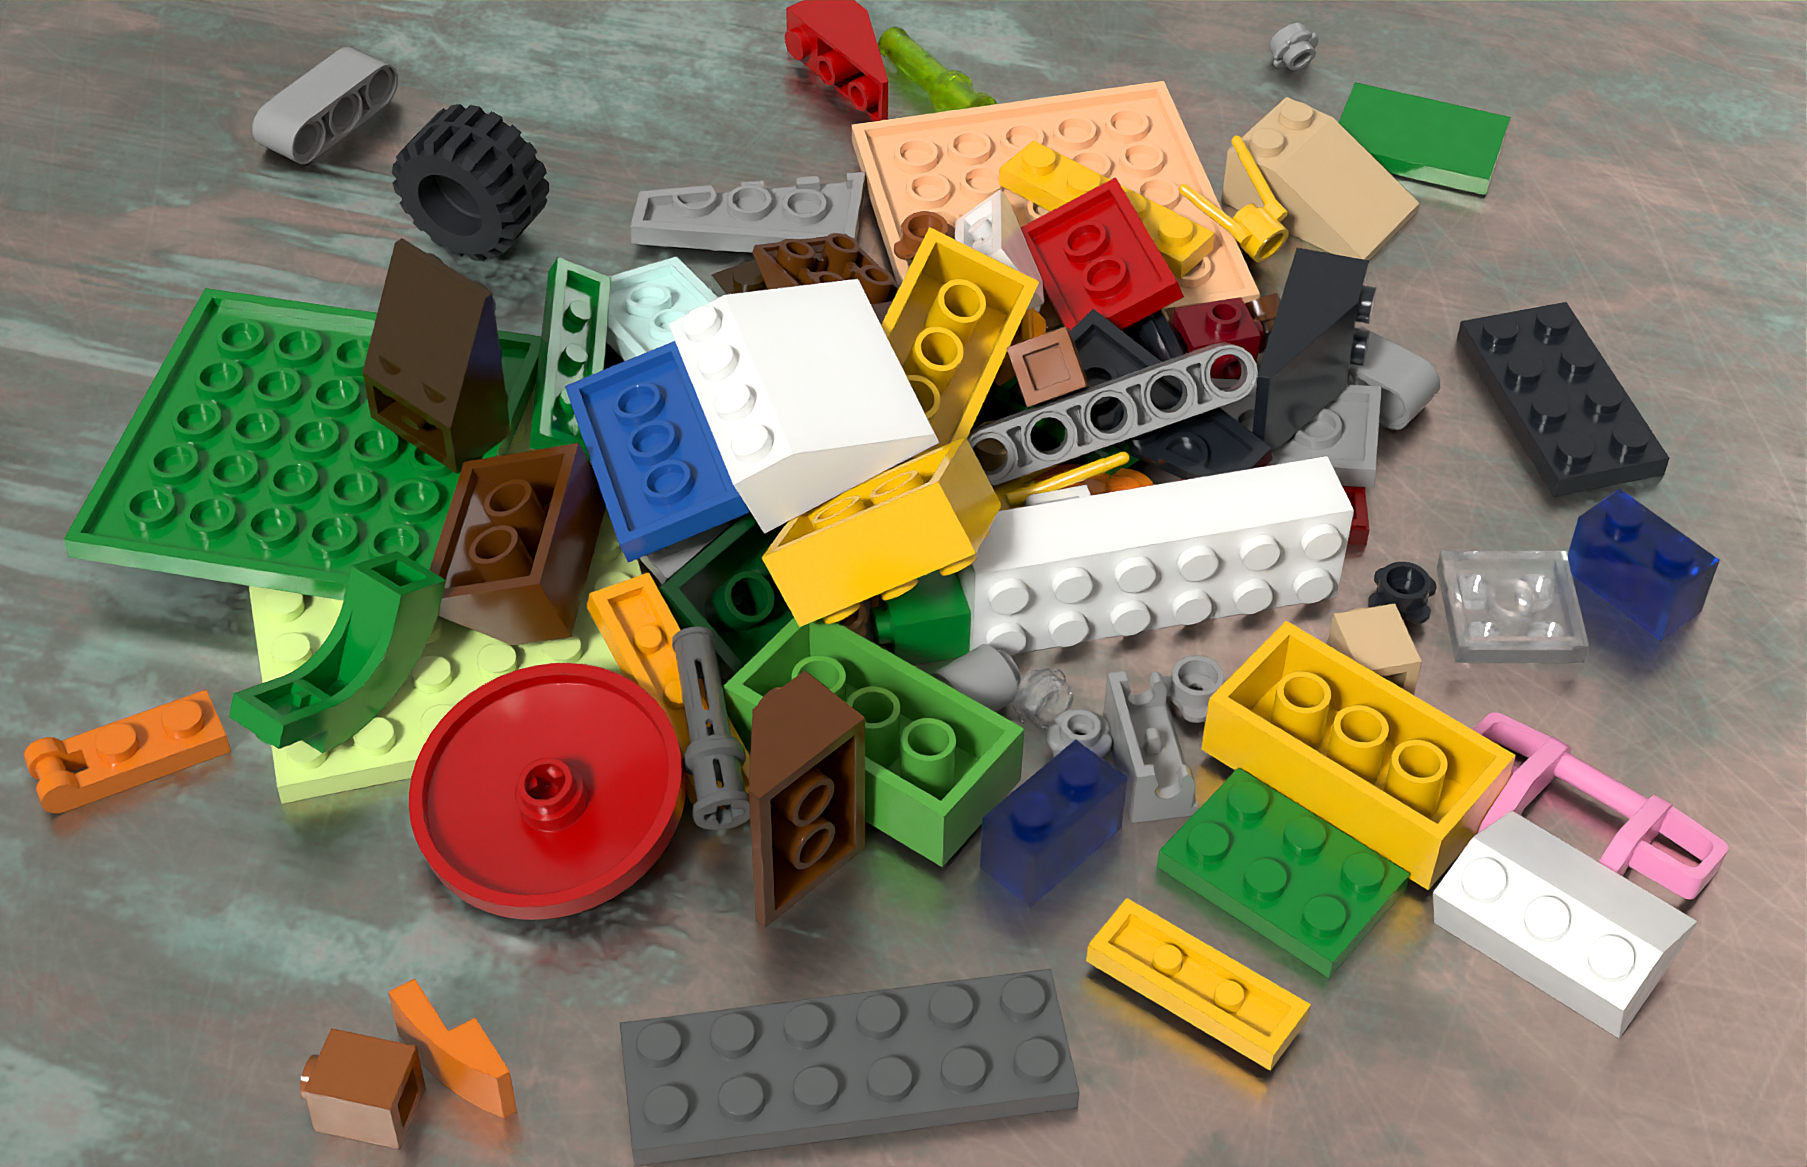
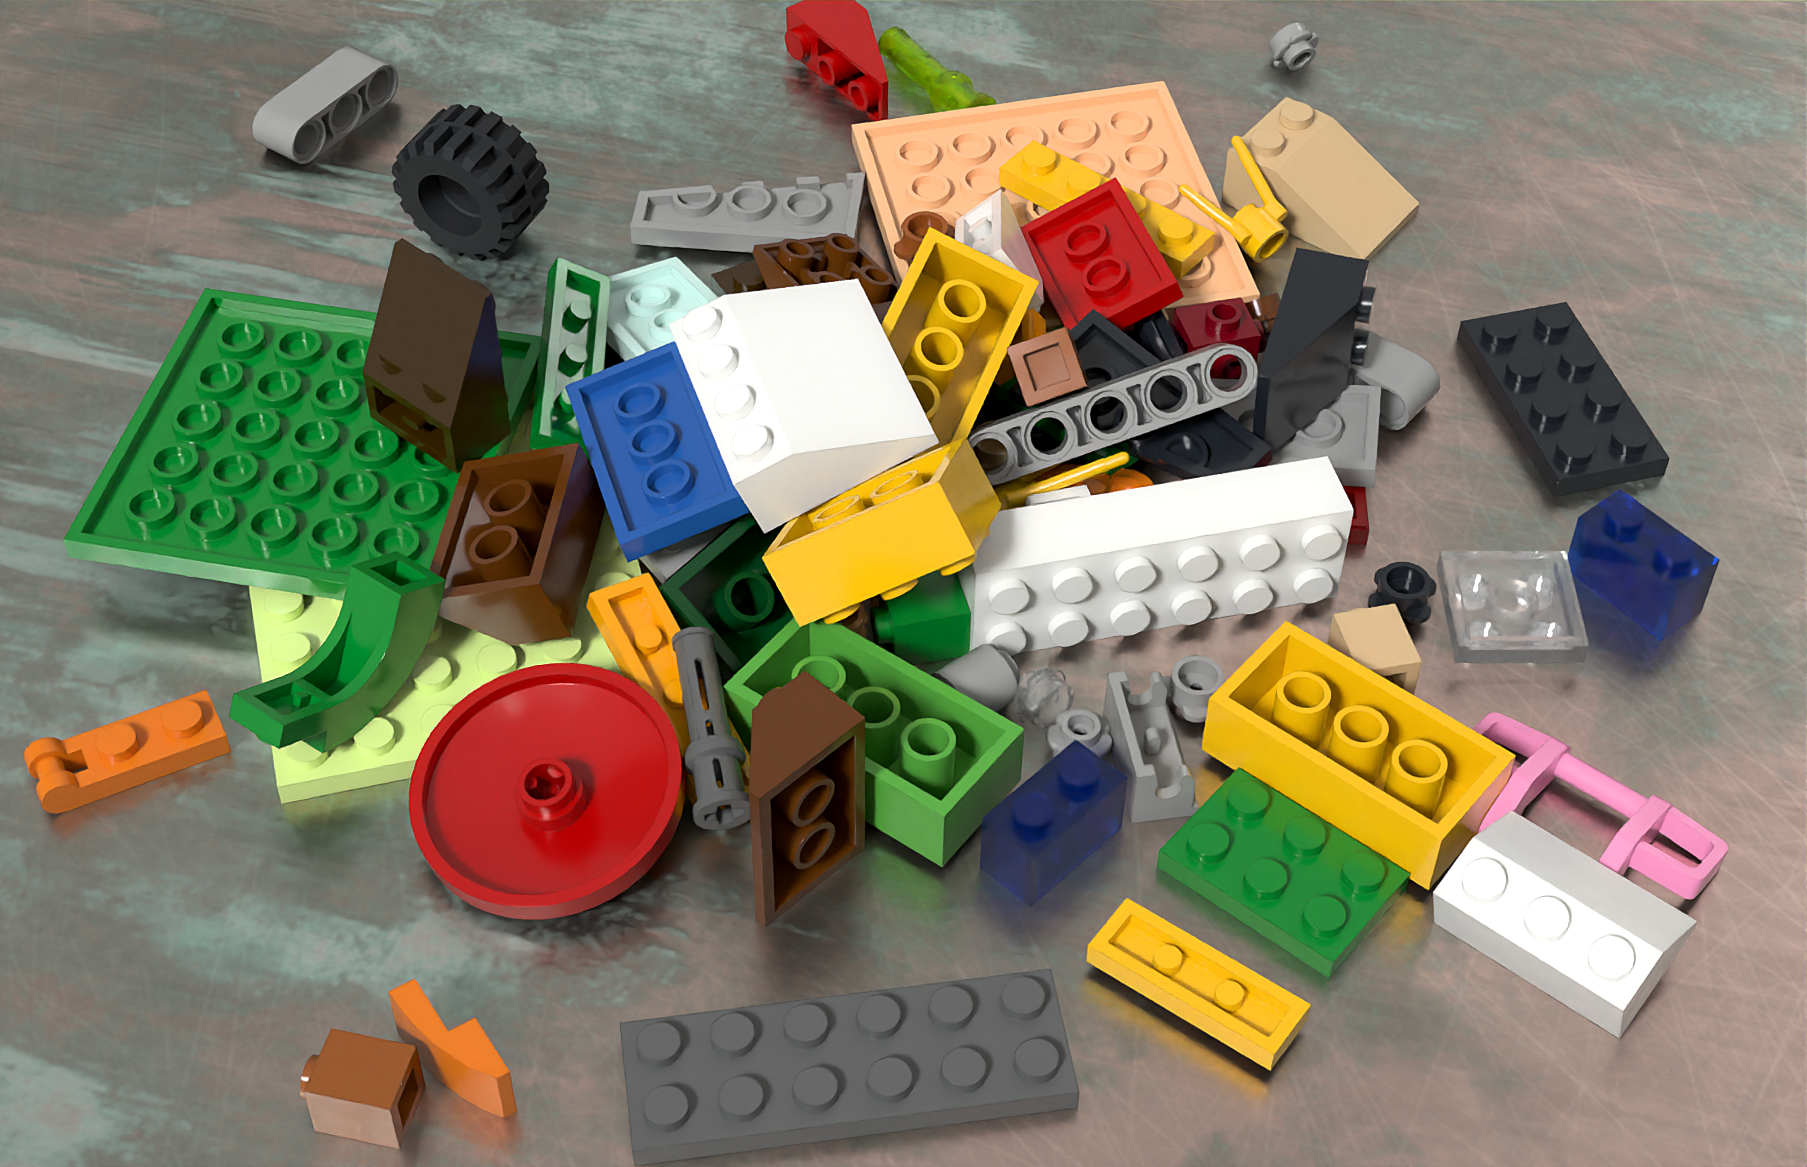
green tile [1338,82,1511,195] -> none

